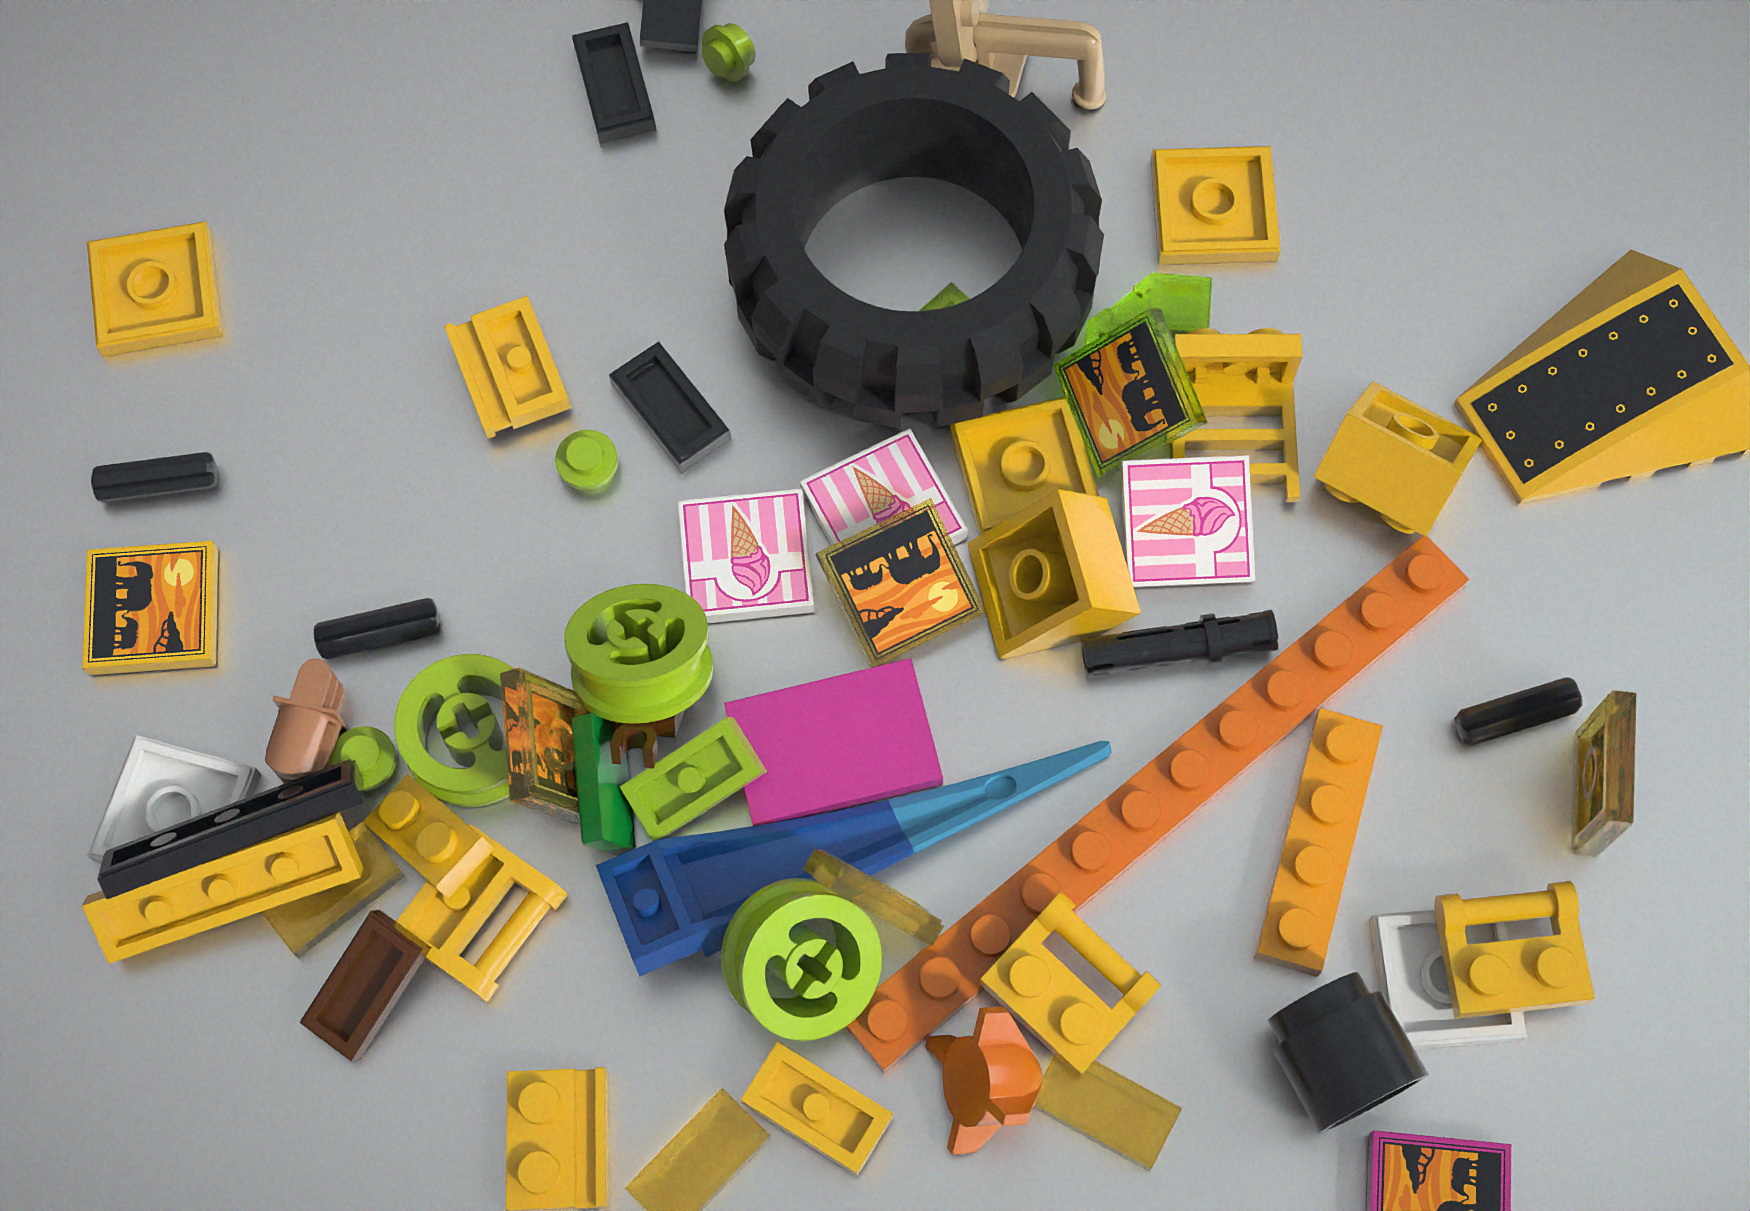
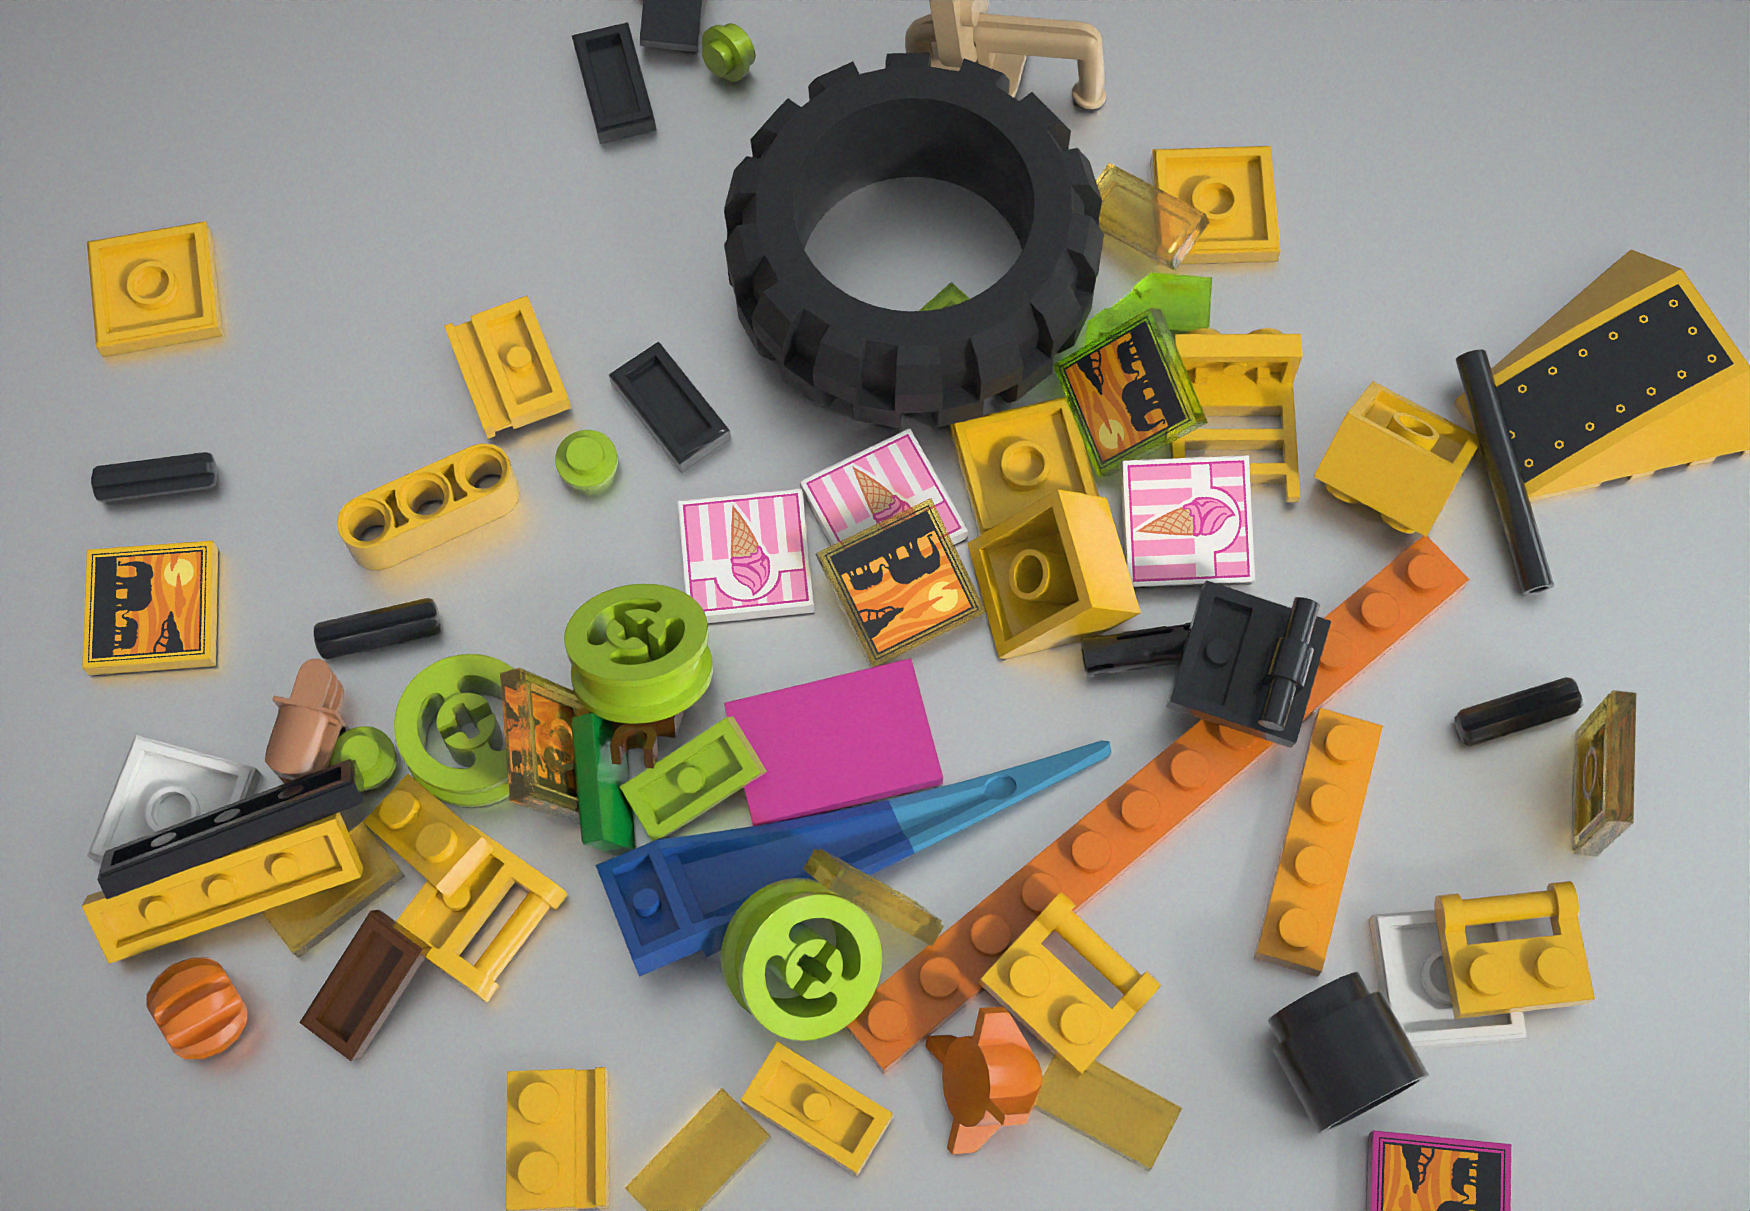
none -> orange piece [146,957,247,1059]
none -> yellow beam [337,443,520,571]
none -> clear yellow tile [1096,163,1210,271]
none -> black plate [1166,580,1331,748]
none -> black piece [1455,349,1555,595]

